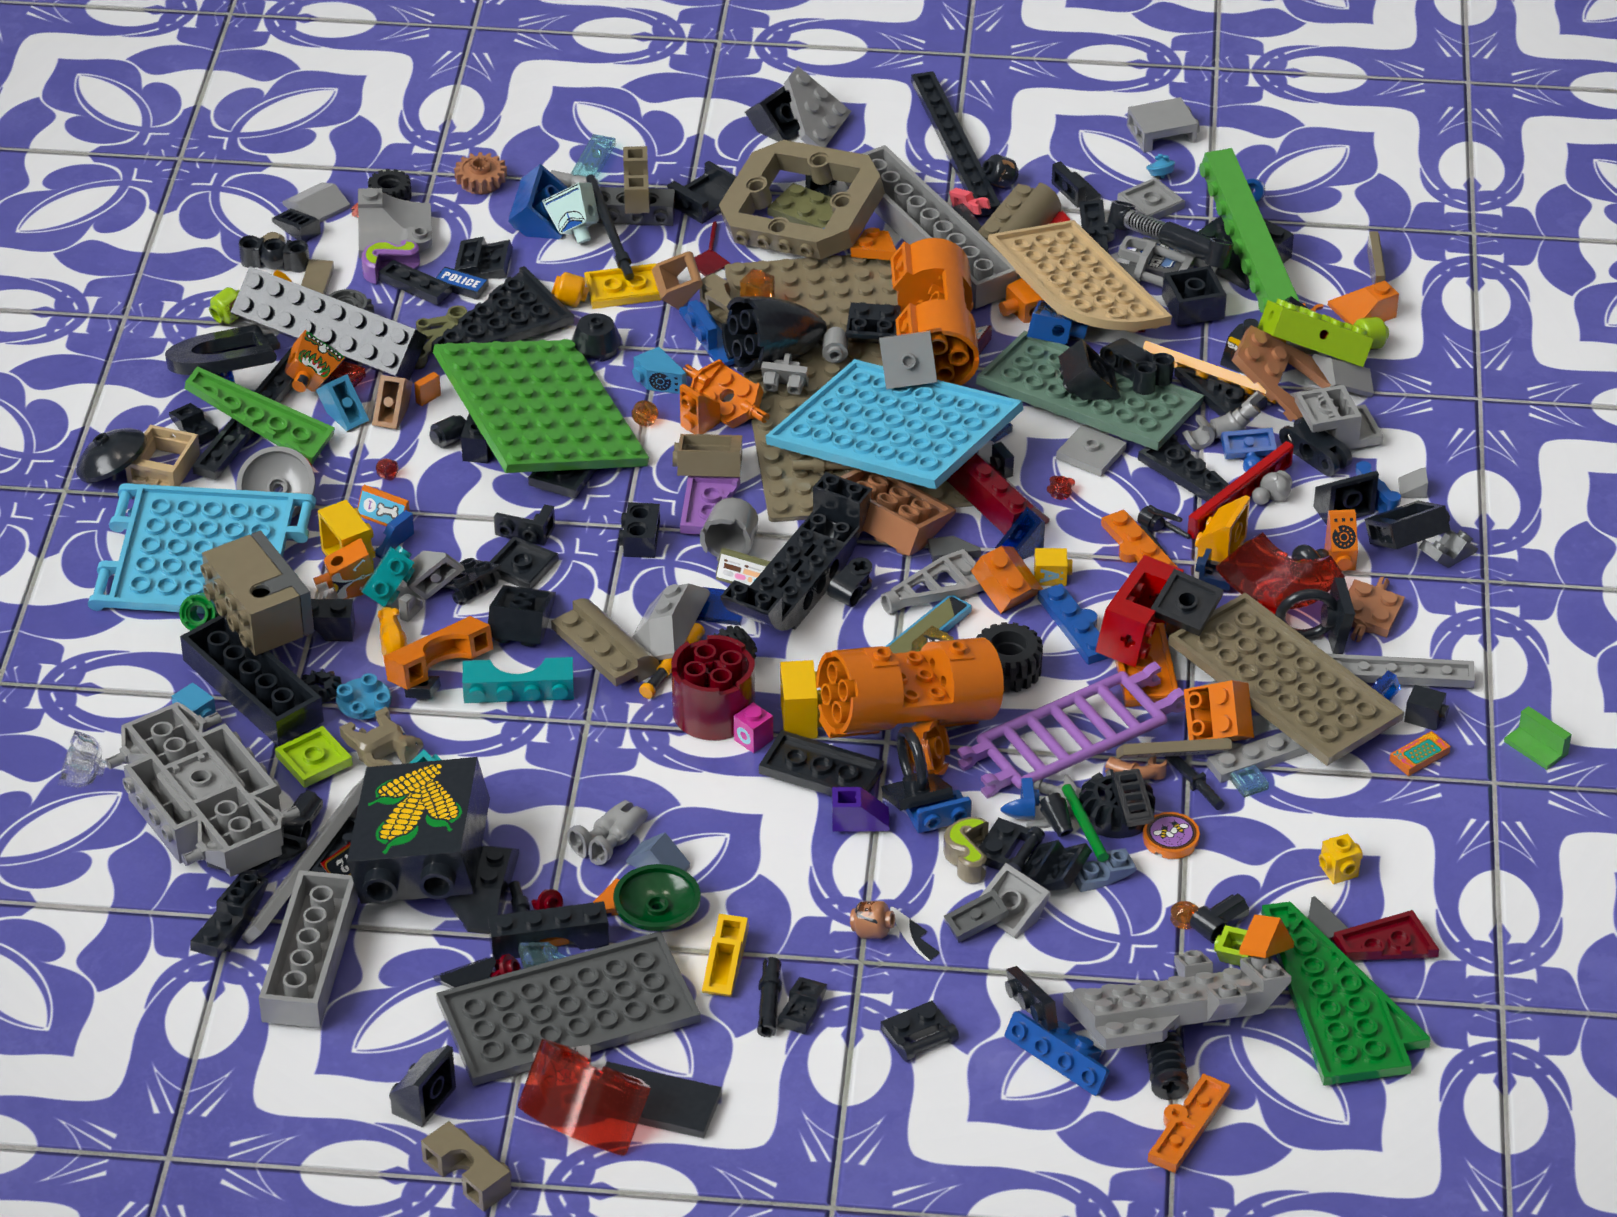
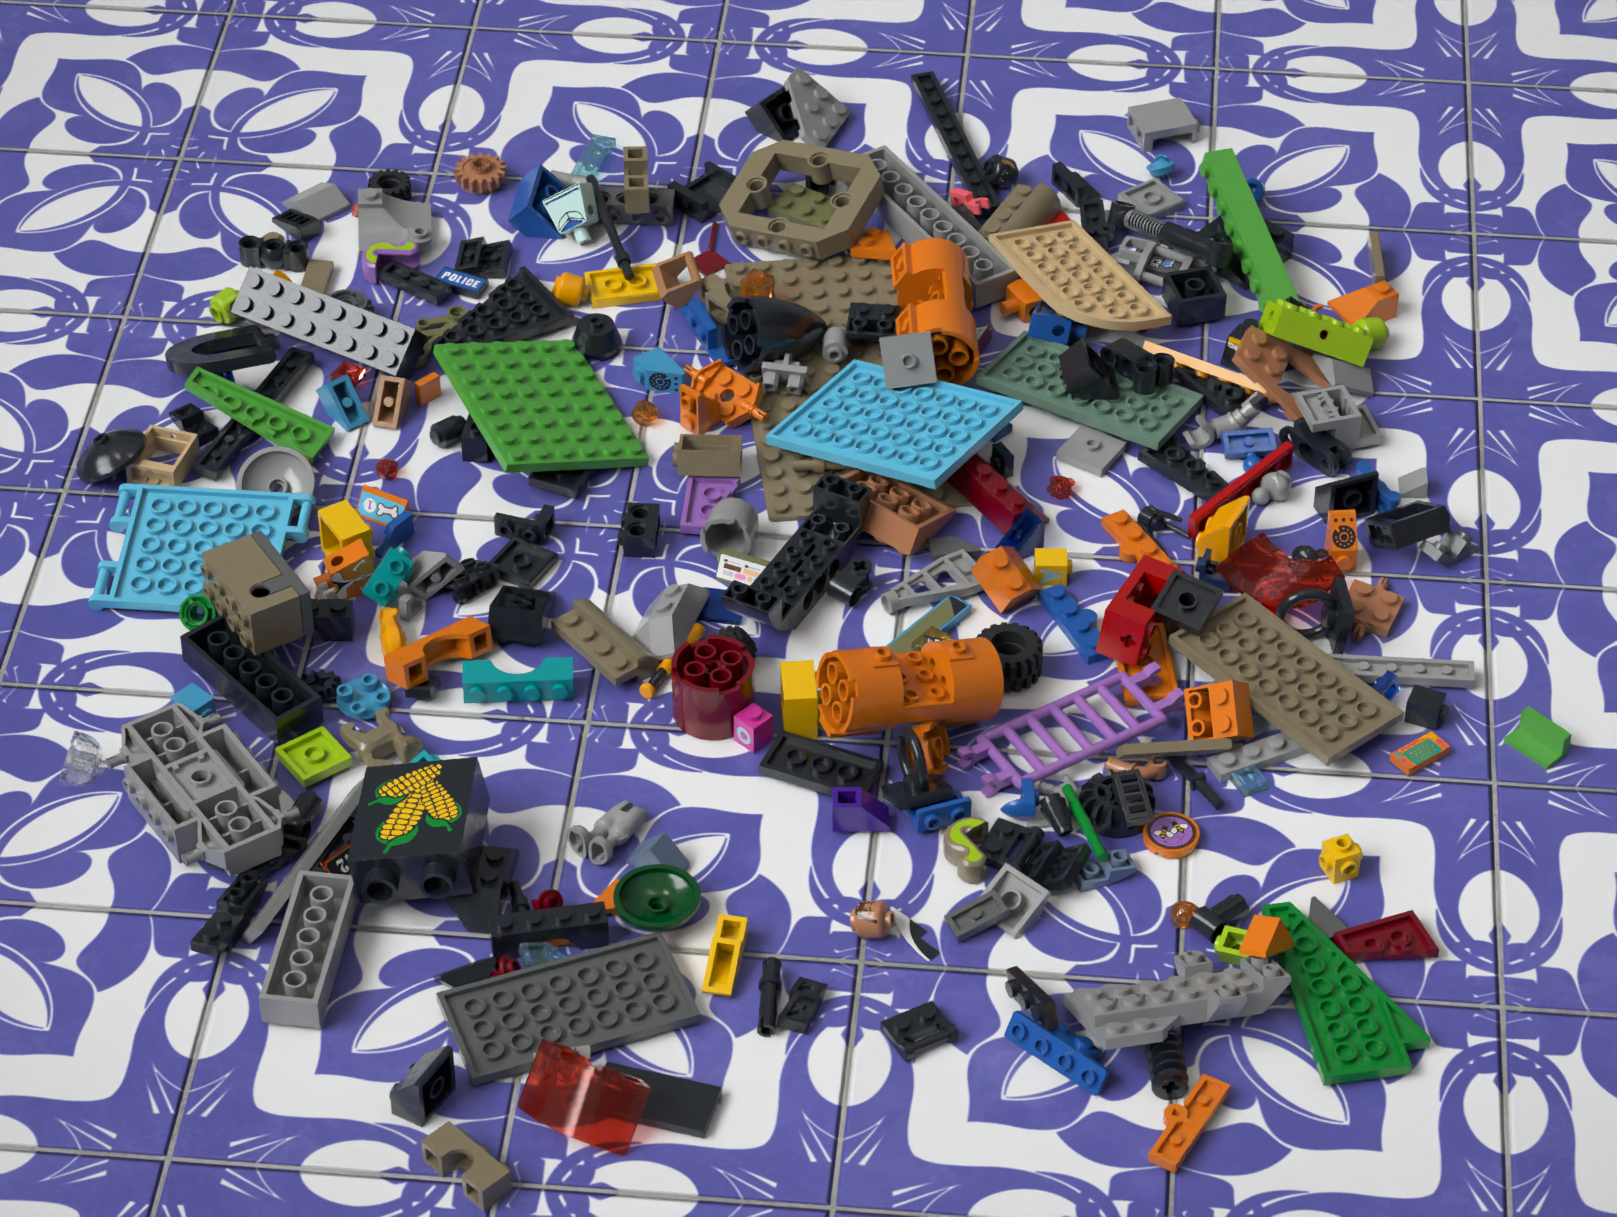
orange torso [285,330,345,392] -> none

